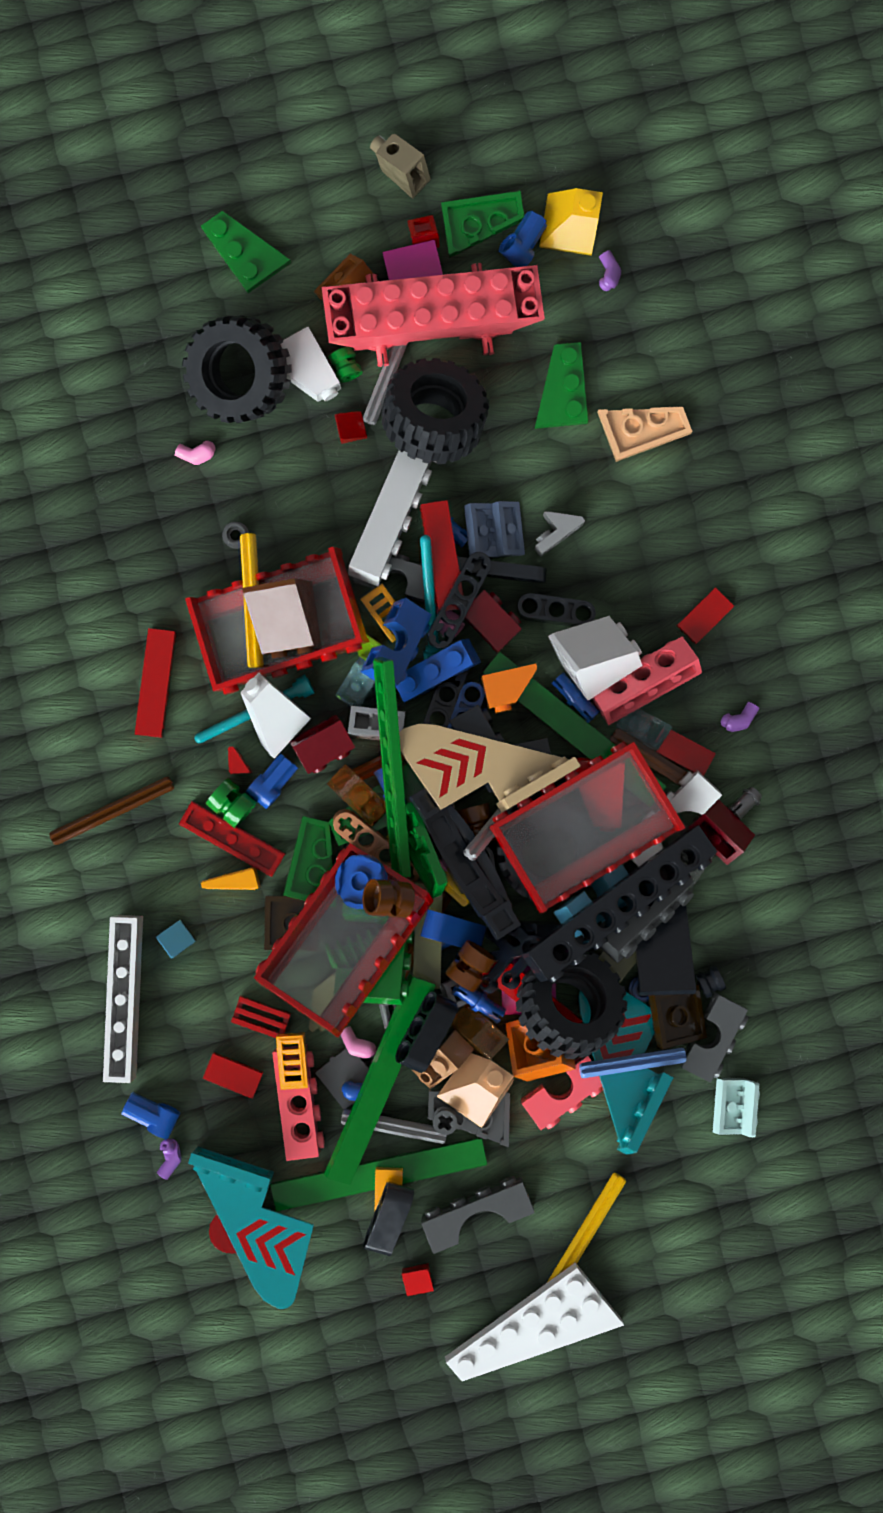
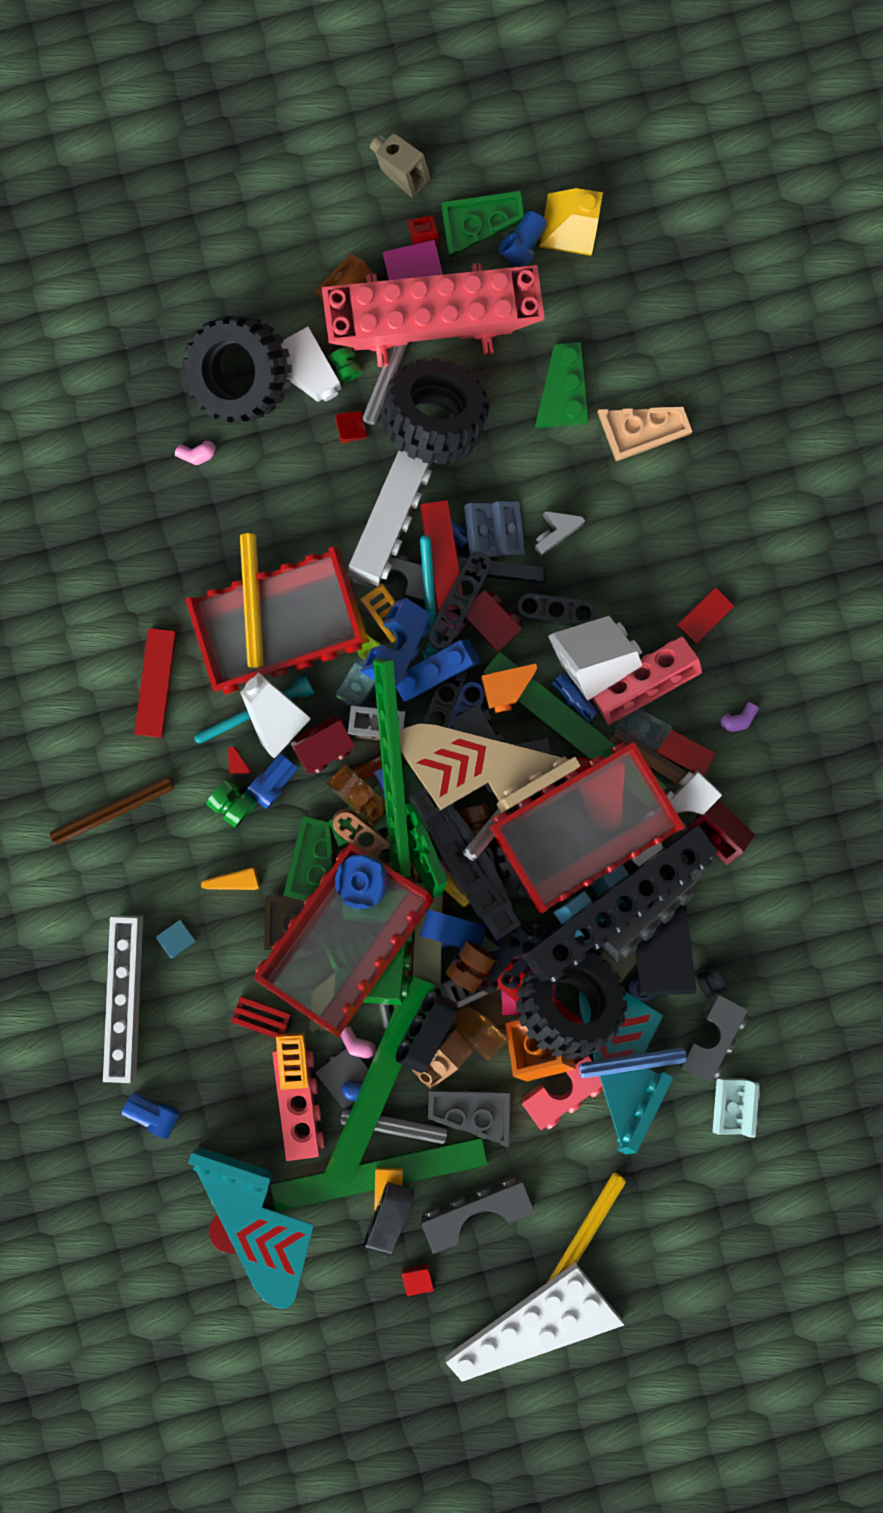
medium lavender arm [157,1139,182,1180] -> none
red tile [179,801,286,877] -> none
green wing [201,211,291,293] -> none
red tile [203,1052,264,1099] -> none
dark grey plate [222,522,249,549] -> none
slope [242,578,322,659] -> none
reddish brown wheel [363,879,415,918] -> none
dark grey bush [433,1106,457,1135] -> none
light nougat slope [437,1053,514,1128] -> none
blue pin [452,984,506,1024] -> none
medium lavender arm [599,250,621,292] -> none
dark brown plate [649,984,707,1049] -> none
flat silver pin [728,787,762,820] -> none

